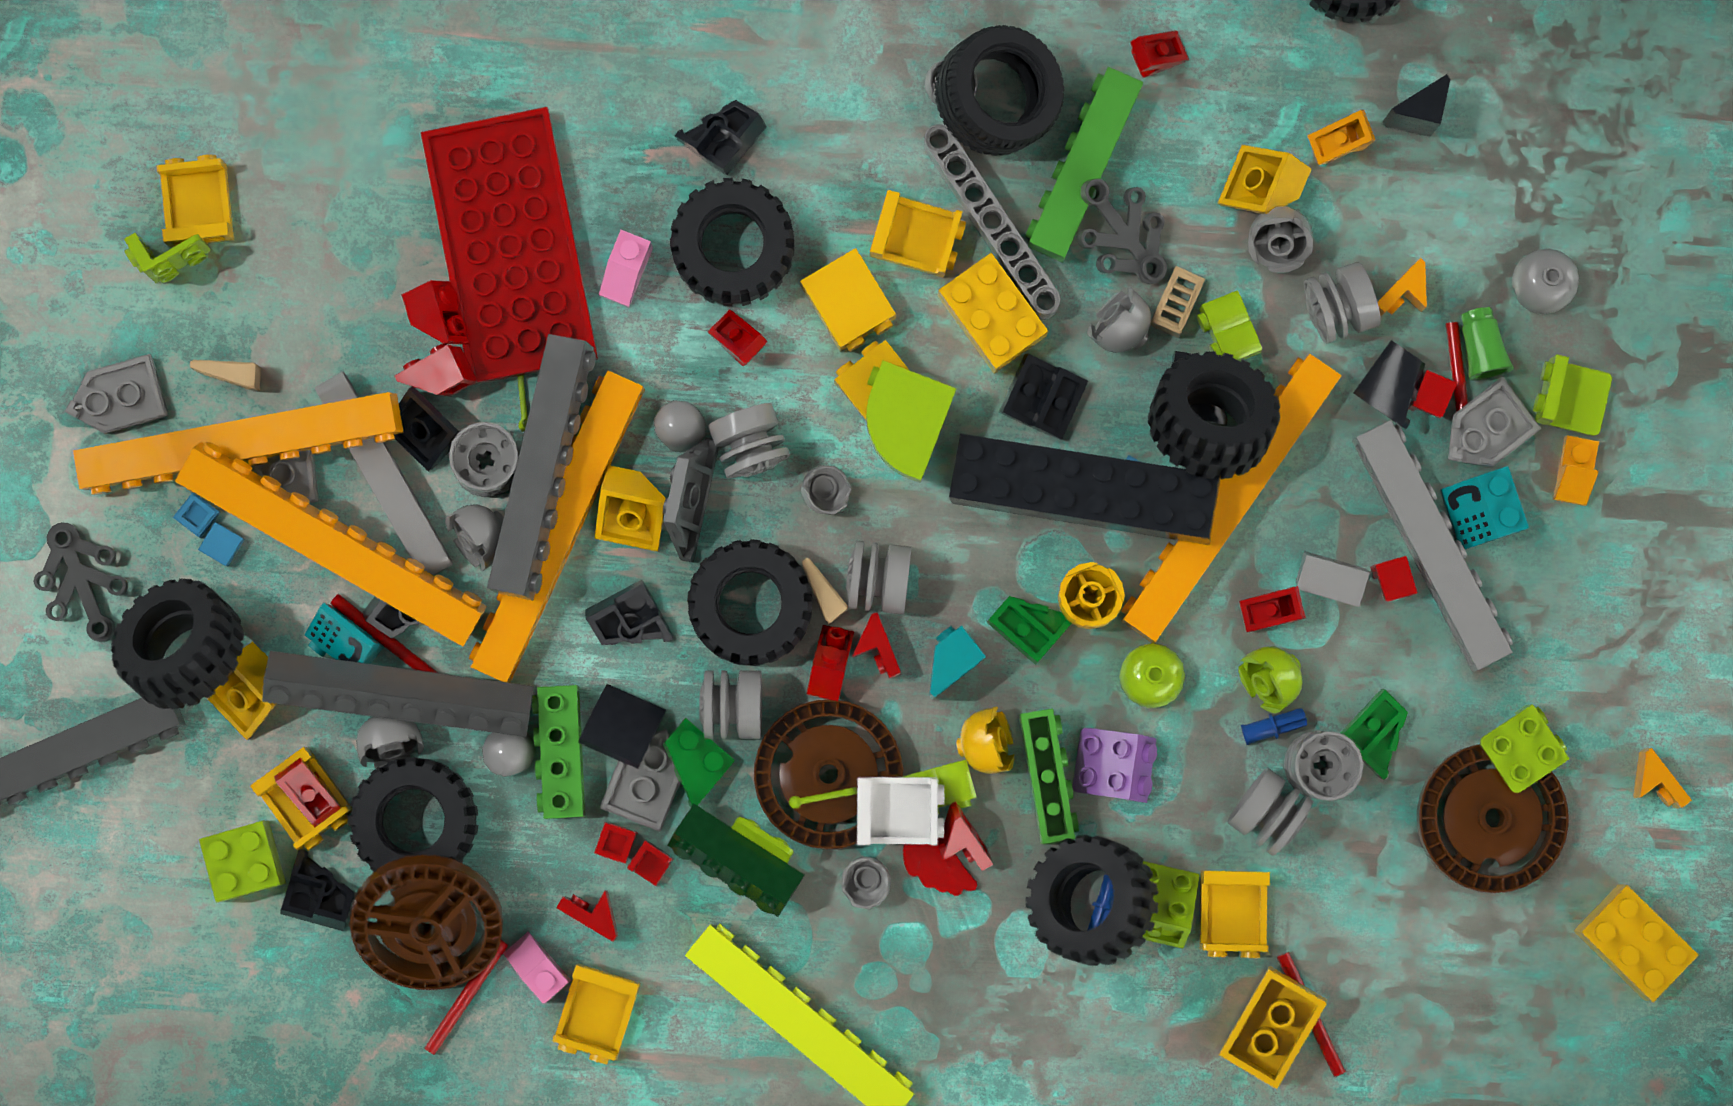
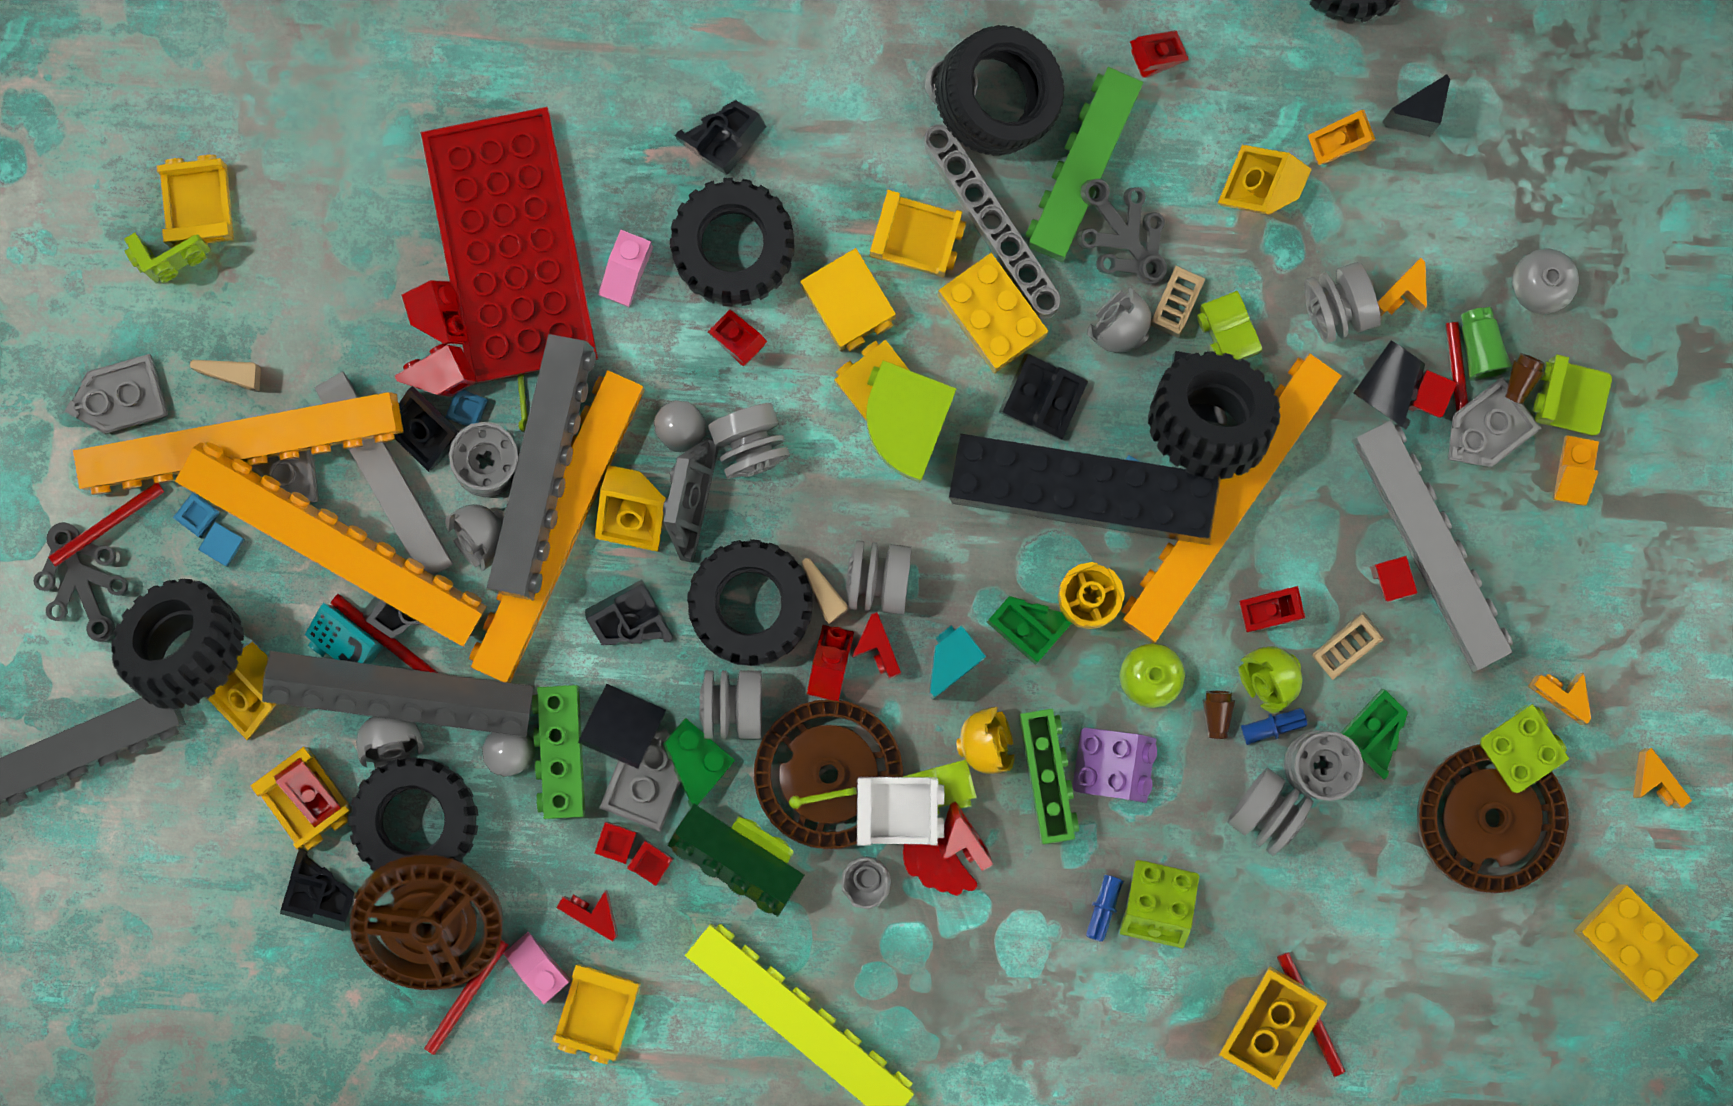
lime brick [199,820,286,903] -> none
light grey hair [801,465,851,515] -> none
black tyre [1025,834,1159,966] -> none
yellow panel [1199,870,1270,958] -> none
light grey cylinder [1248,206,1313,272] -> none
light grey hinge [1296,551,1370,607] -> none
teal slope [1440,466,1529,550] -> none
none -> red bar [48,483,164,567]
none -> dark azure tile [445,390,488,427]
none -> reddish brown cone [1202,690,1235,739]
none -> tan slope [1312,612,1384,680]
none -> reddish brown cone [1505,353,1545,404]
none -> light orange slope [1528,673,1591,725]

